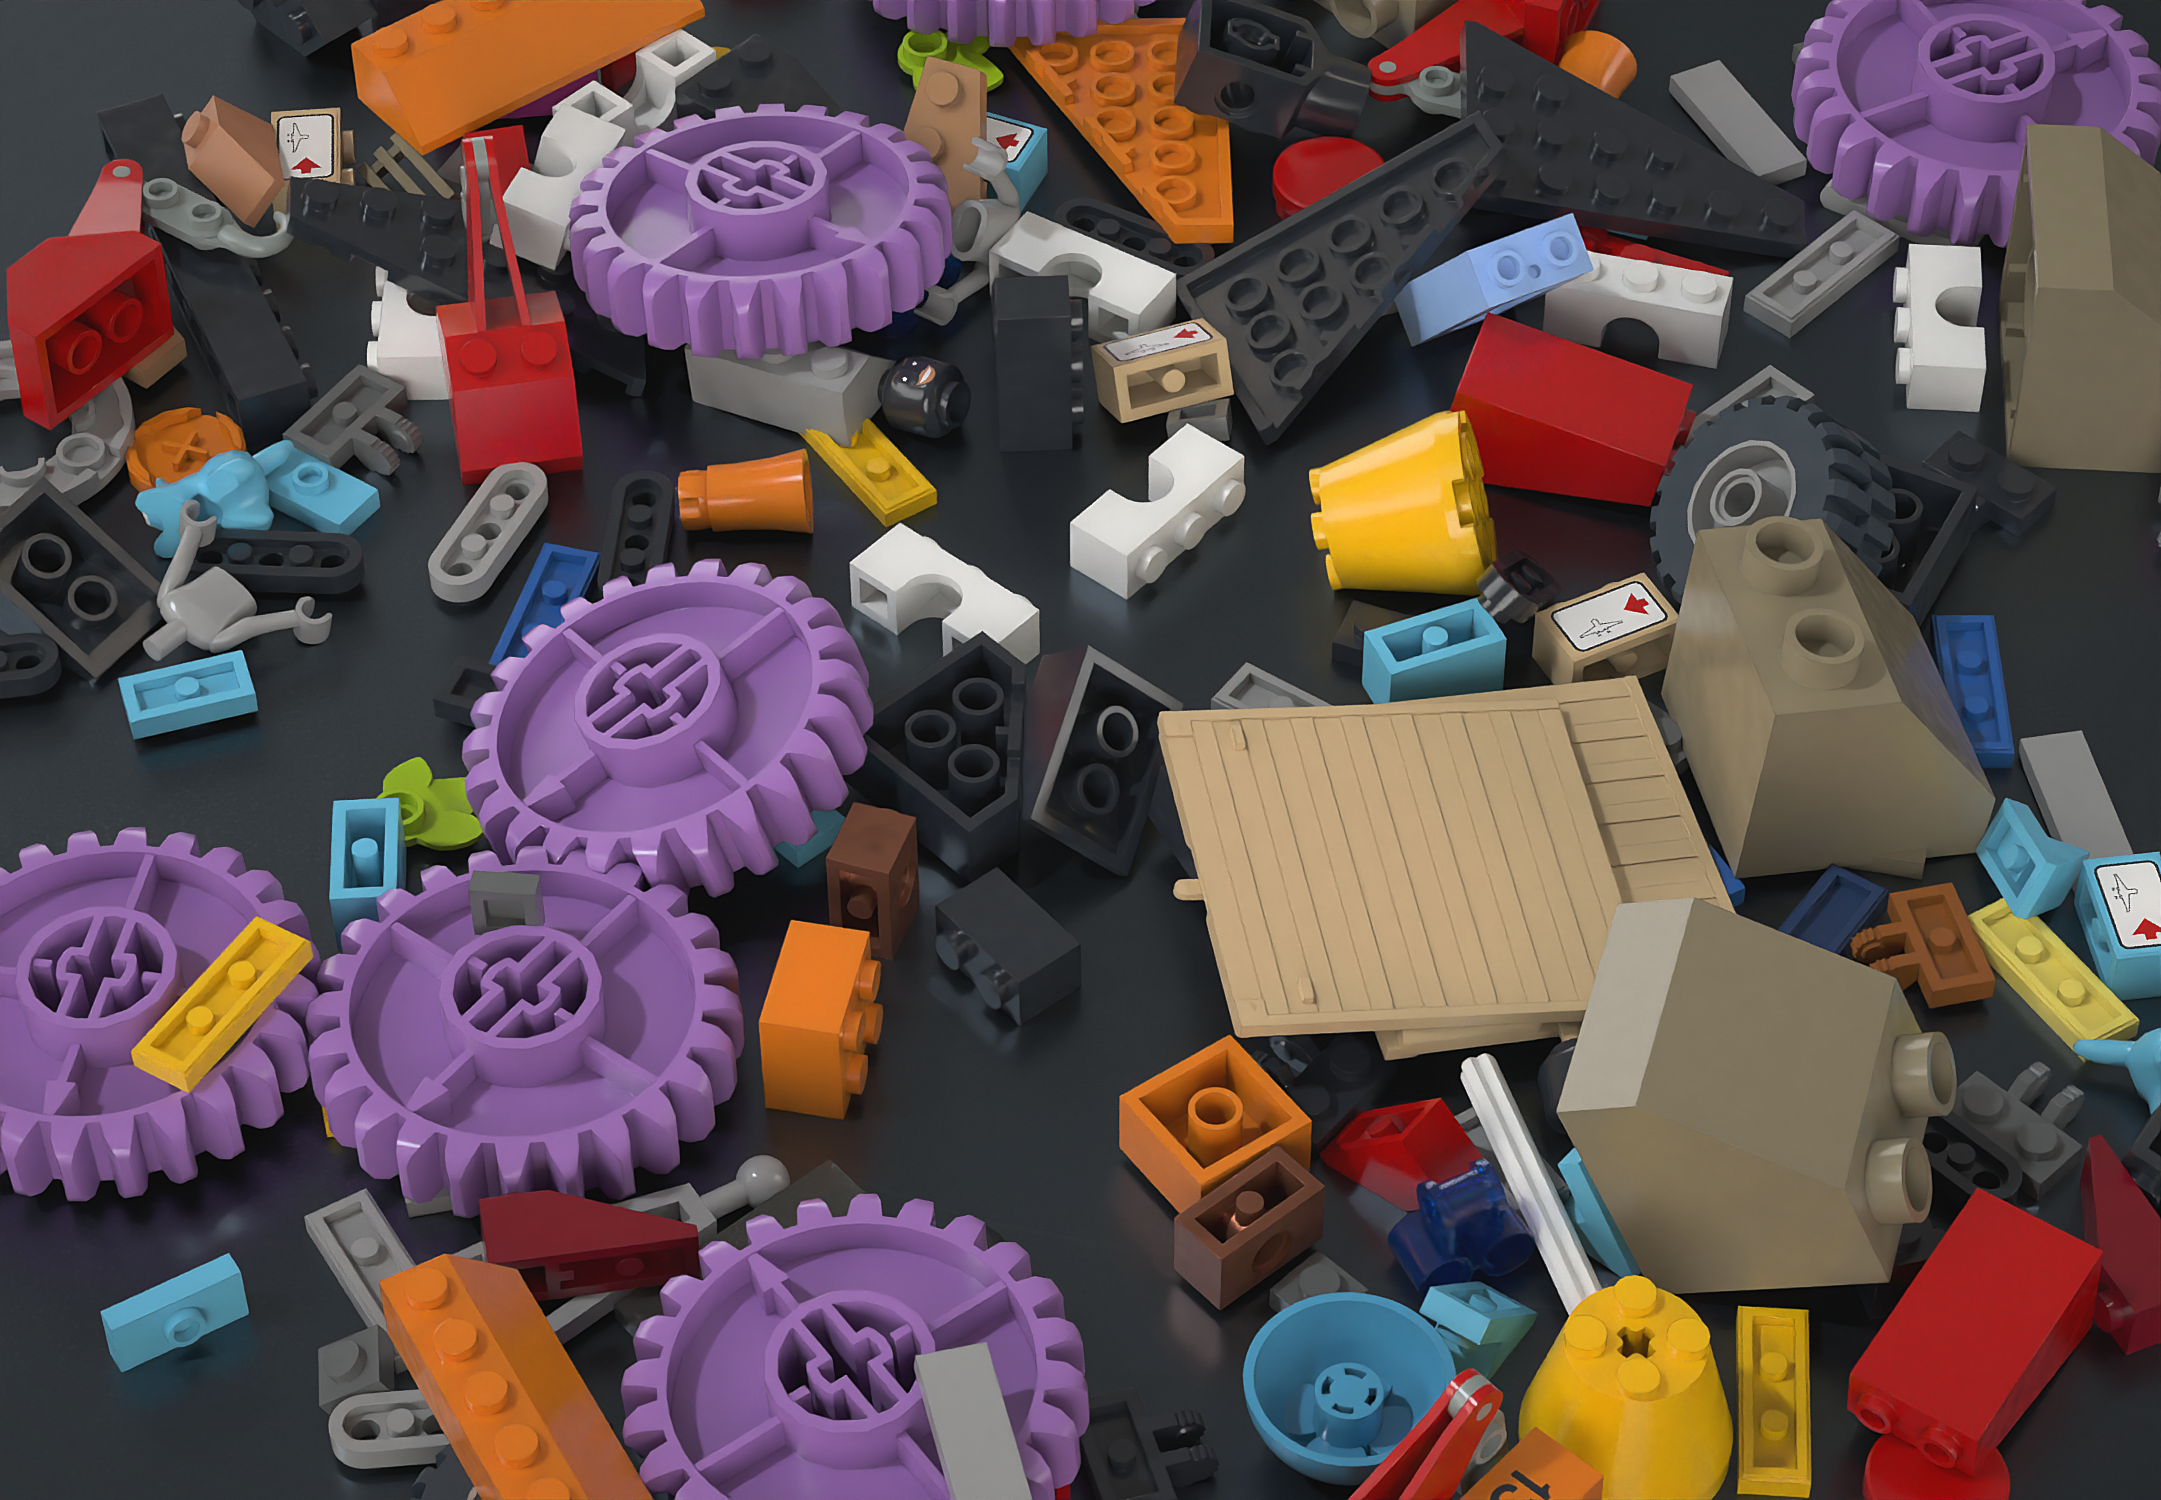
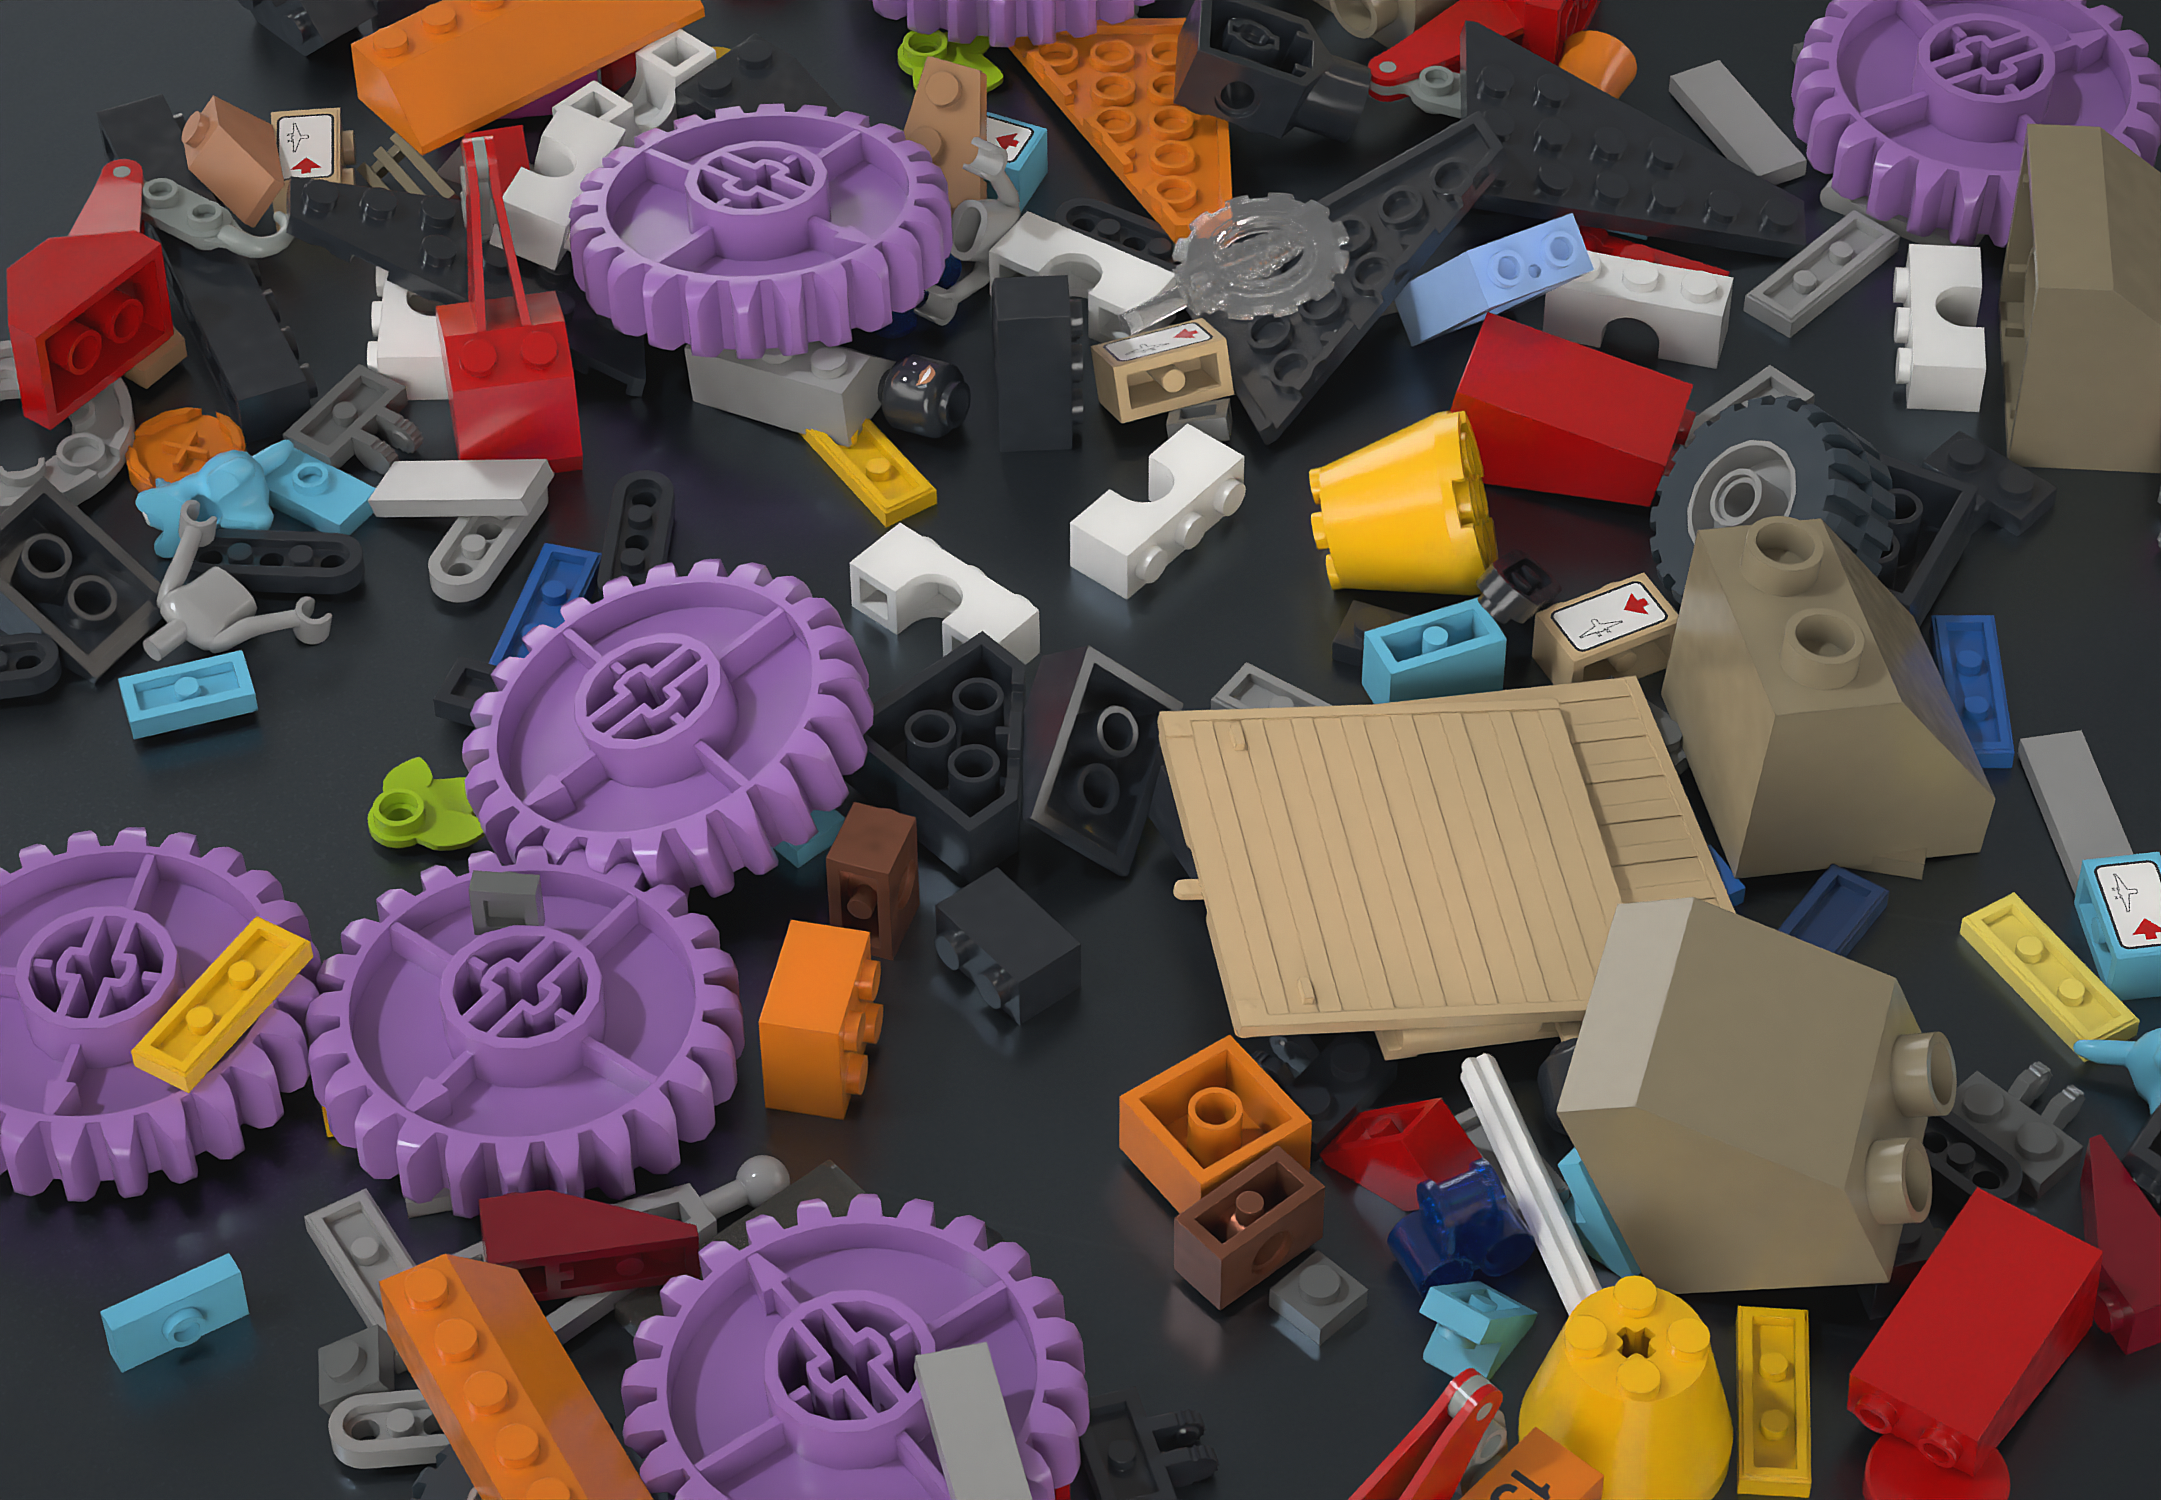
medium azure brick [329,797,407,951] -> none
orange plant [678,448,814,534] -> none
dark azure piece [1243,1292,1456,1486] -> none
red tile [1273,136,1385,220] -> none
dark orange hinge [1850,882,1996,1008] -> none
medium azure slope [1975,798,2090,920] -> none
none -> light grey tile [368,459,554,517]
none -> clear bar [1119,193,1350,336]

